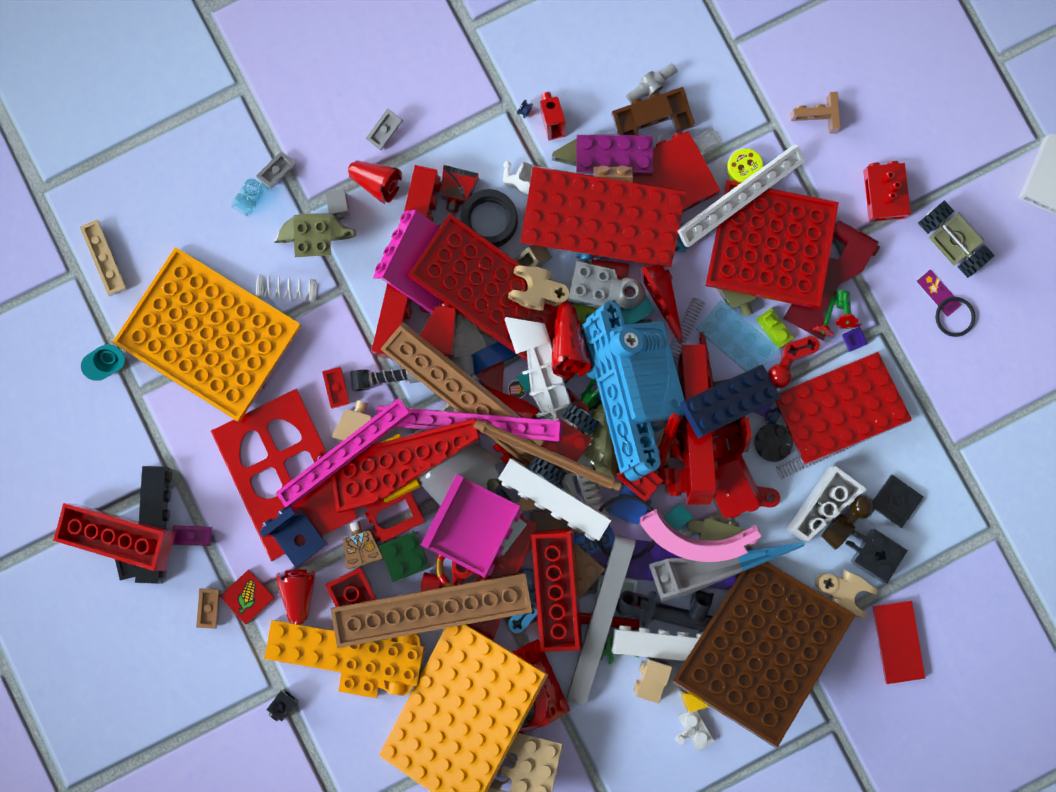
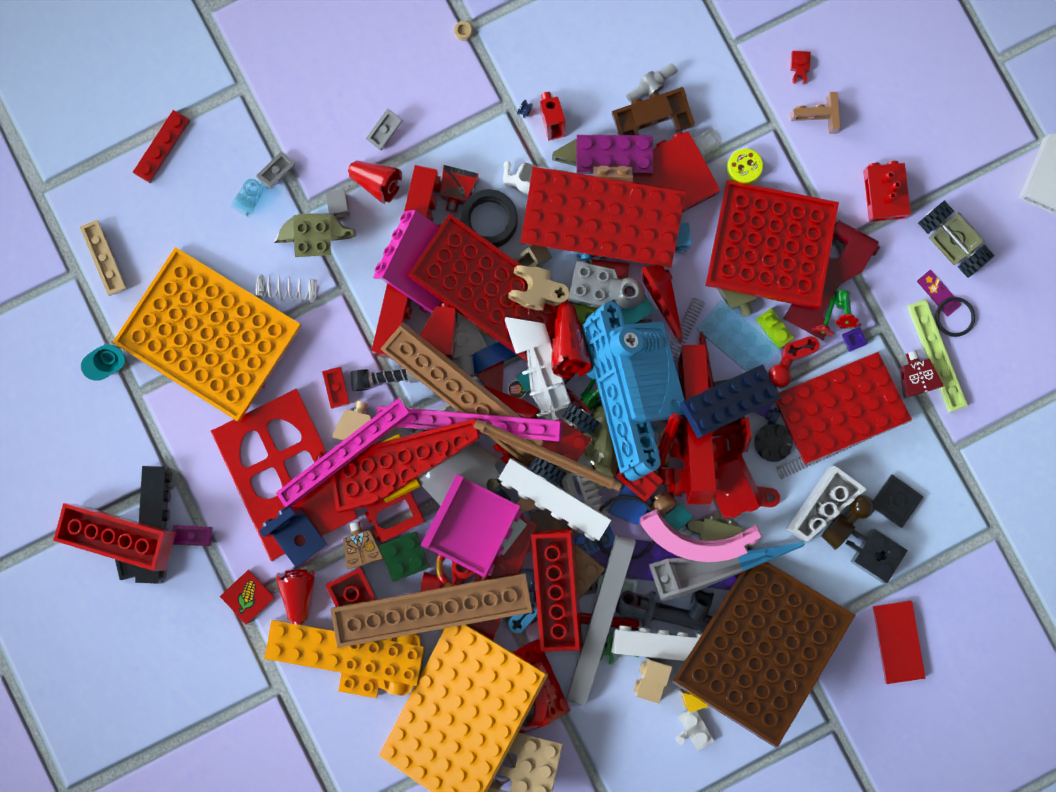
medium nougat plate [196,588,220,629] -> none
black brick [266,689,299,722] -> none
white plate [677,145,805,247] -> none
tan piece [815,570,878,619] -> none
none -> red plate [132,110,190,183]
none -> tan tile [454,21,473,41]
none -> medium nougat cone [651,492,677,515]
none -> red plate [790,50,811,85]
none -> dark red torso [900,351,944,398]
none -> yellowish green tile [907,299,968,413]

